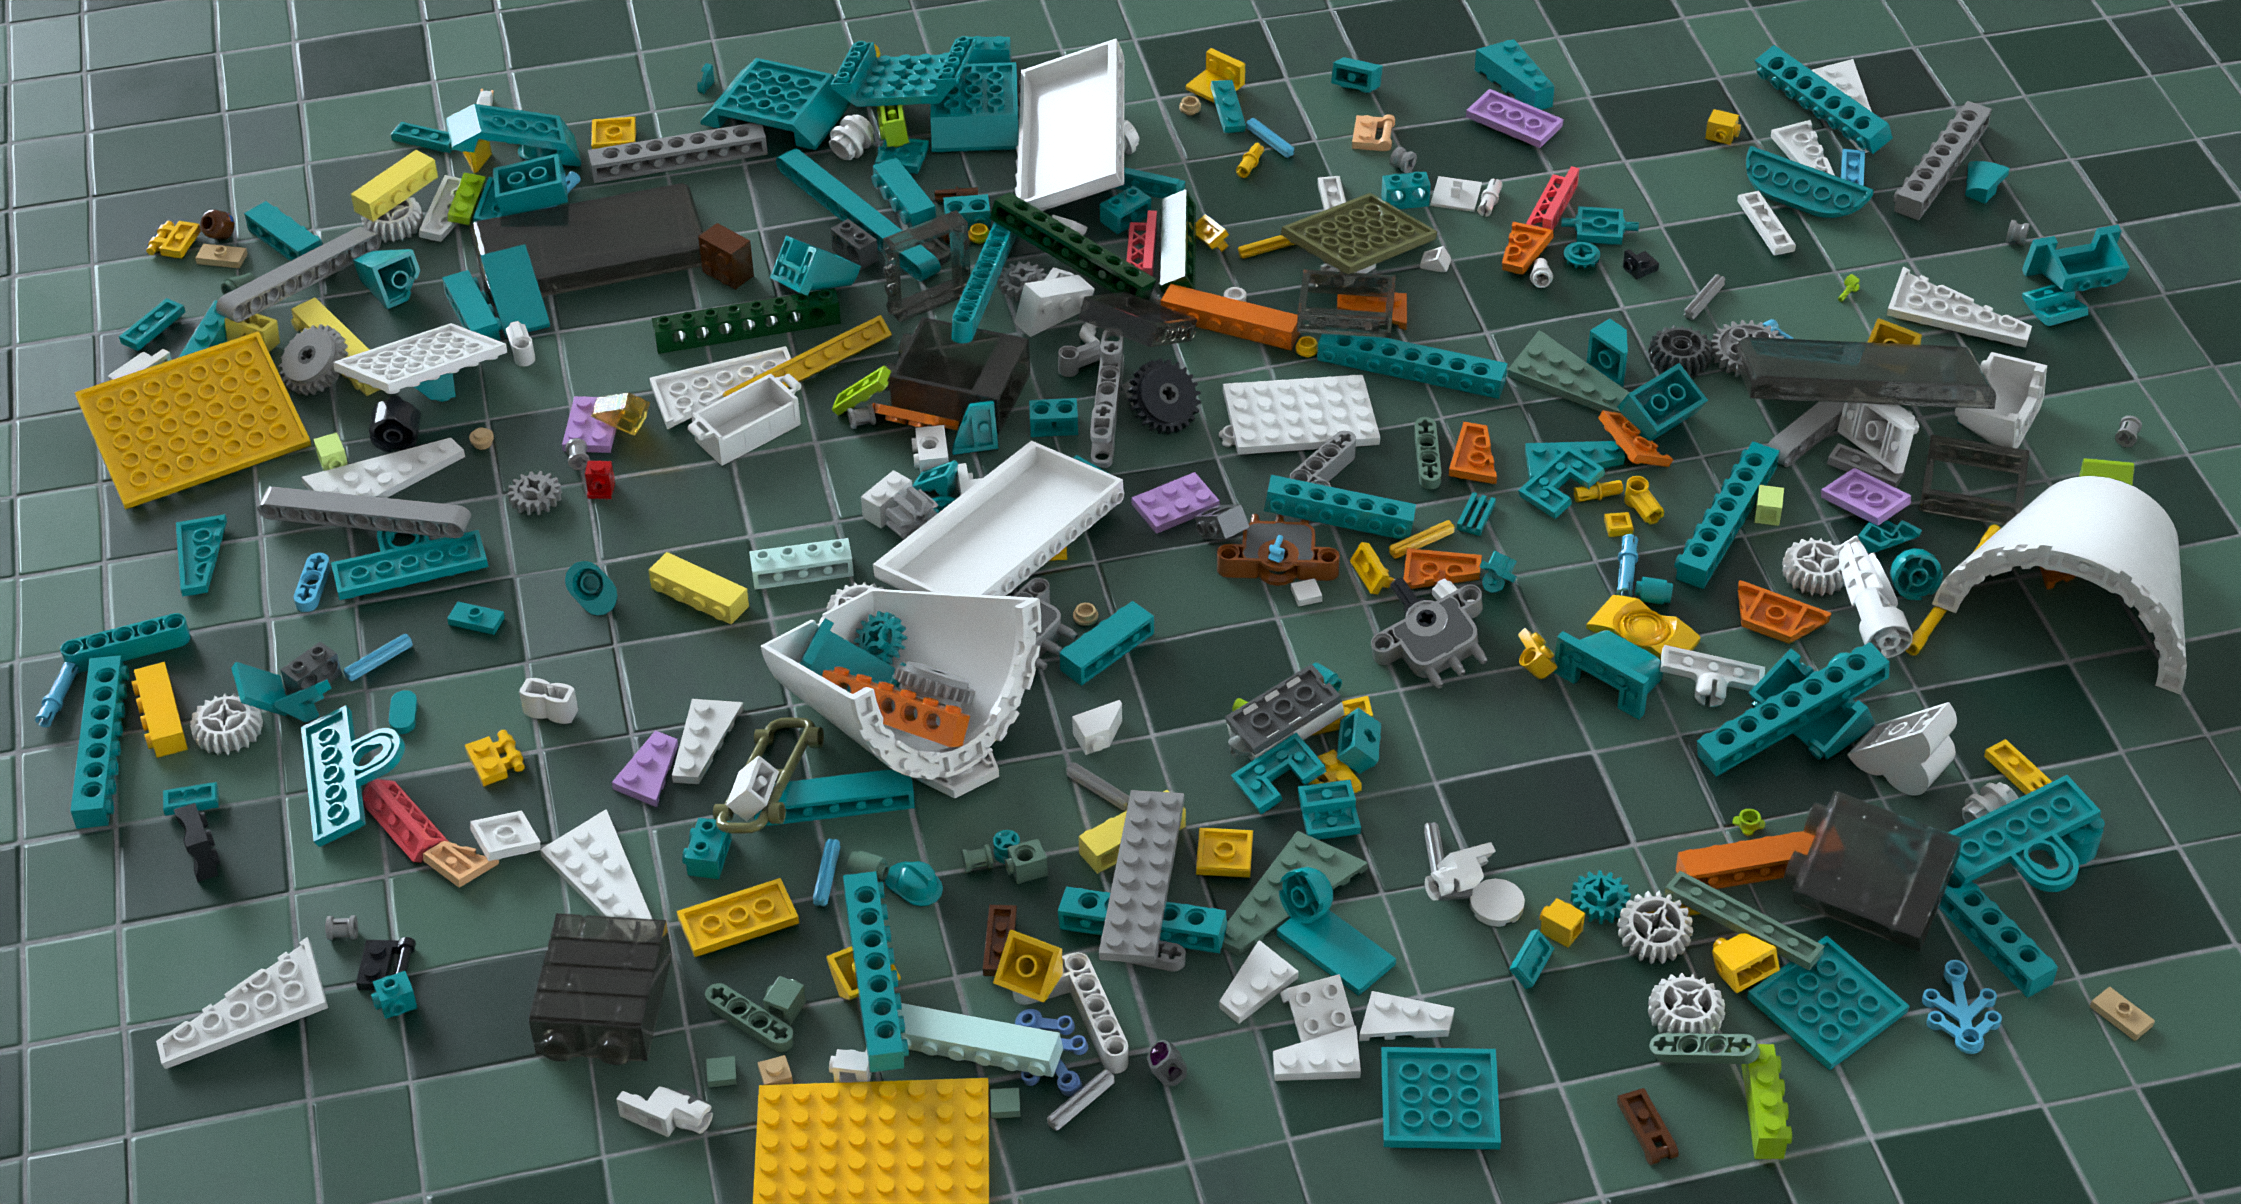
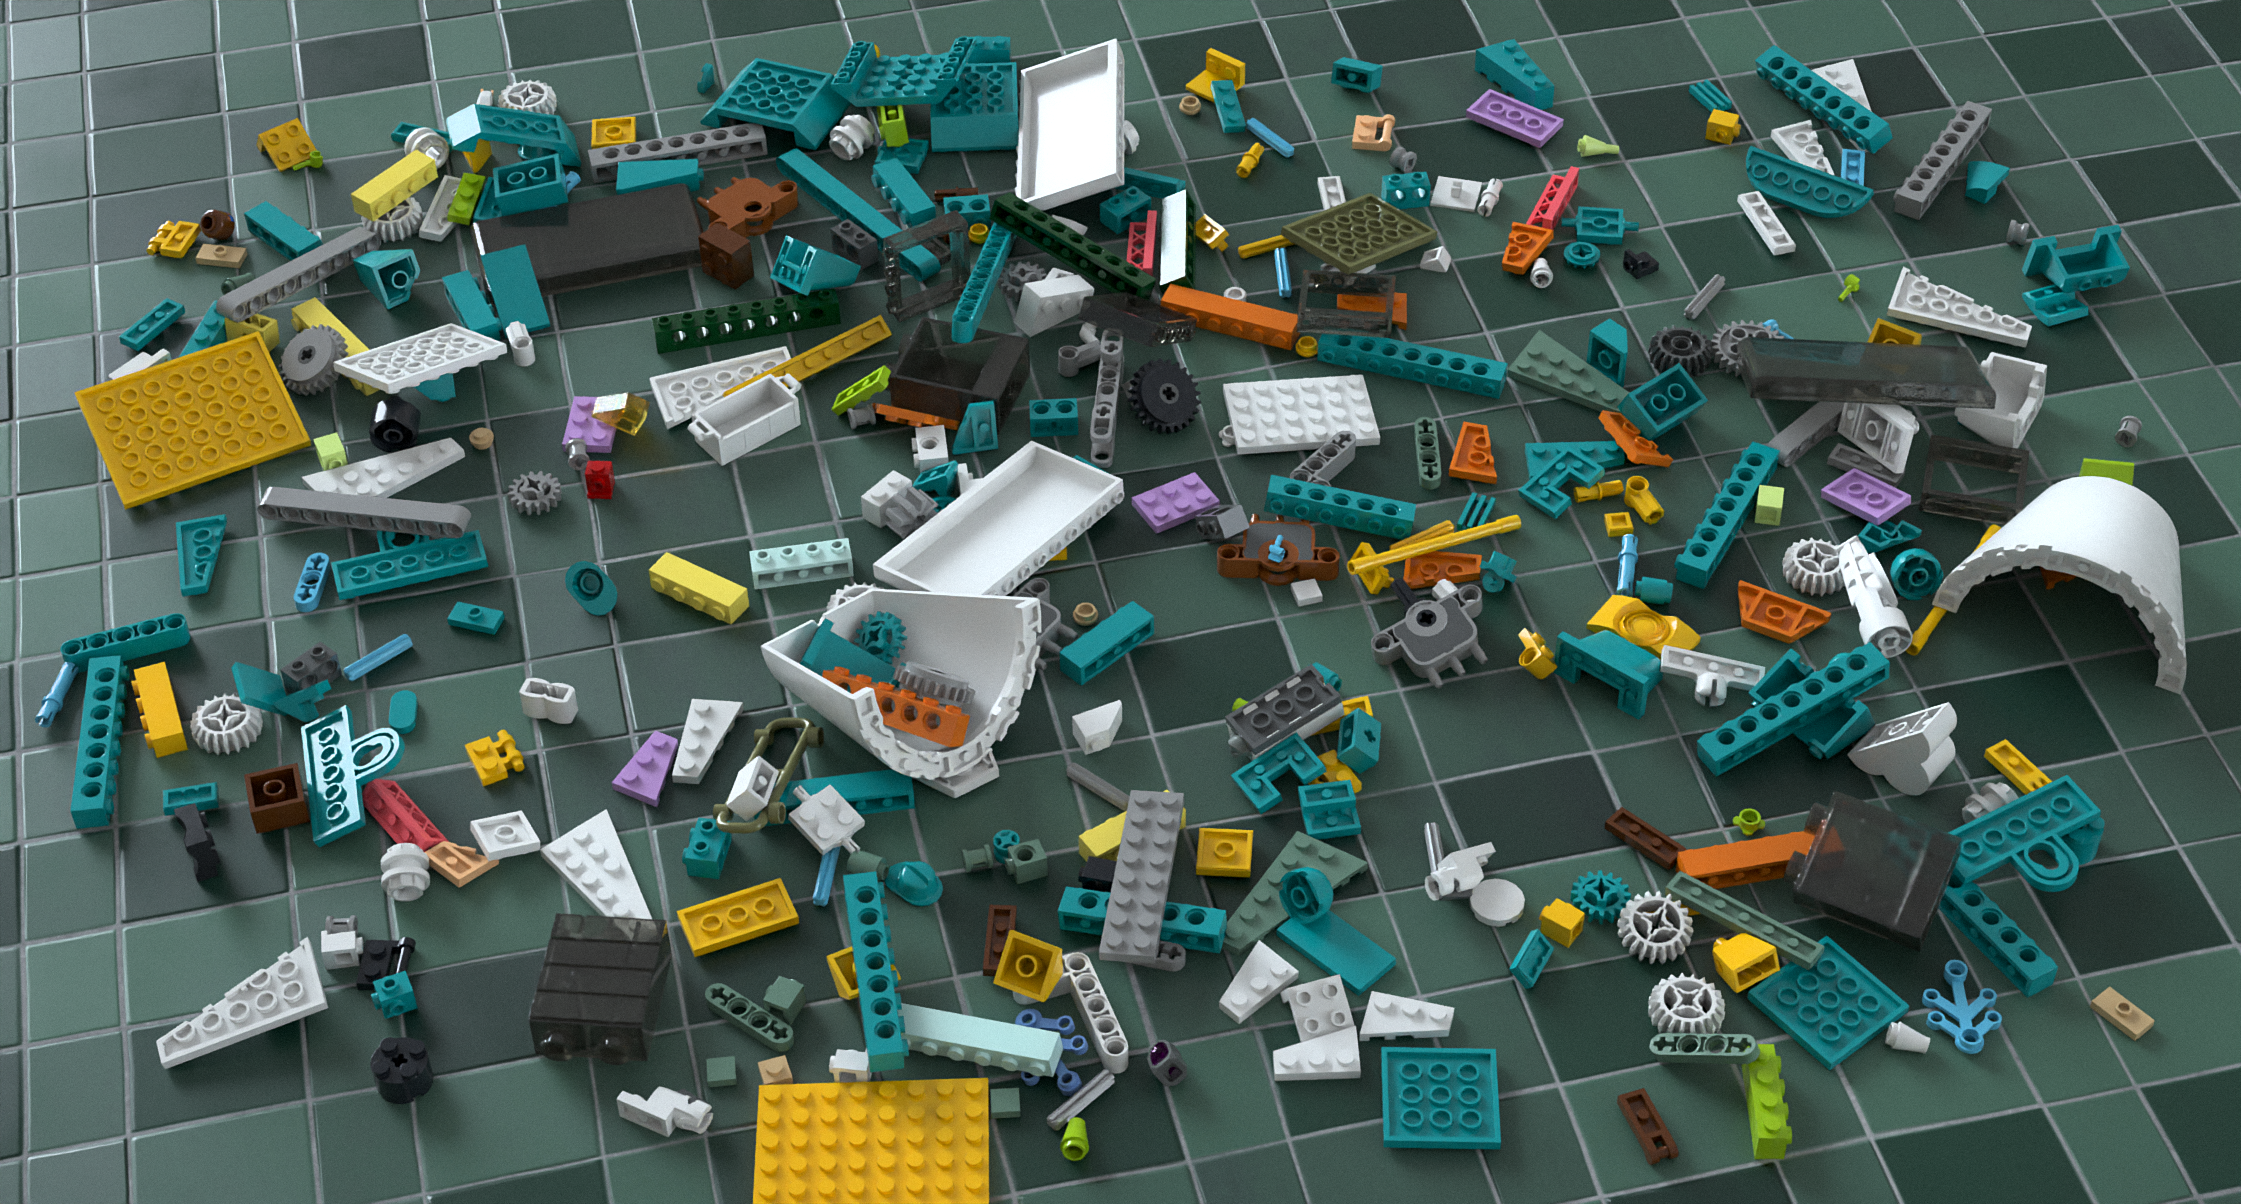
none -> reddish brown brick [244,763,310,834]
none -> yellow bracket [256,118,317,172]
none -> lime hand [292,151,323,171]
none -> white brick [321,931,364,970]
none -> black brick [370,1037,433,1104]
none -> white piece [381,843,430,901]
none -> white piece [404,127,449,169]
none -> white gear [498,79,557,115]
none -> teal slope [616,159,704,207]
none -> dark orange piece [697,177,799,238]
none -> white plate [788,785,865,855]
none -> lime cone [1060,1117,1089,1161]
none -> black brick [1078,856,1117,893]
none -> medium azure axle [1274,248,1292,298]
none -> yellow piece [1347,515,1521,575]
none -> yellowish green cone [1577,135,1619,157]
none -> reddish brown plate [1604,807,1686,870]
none -> teal tile [1689,80,1732,113]
none -> white cone [1885,1022,1930,1054]

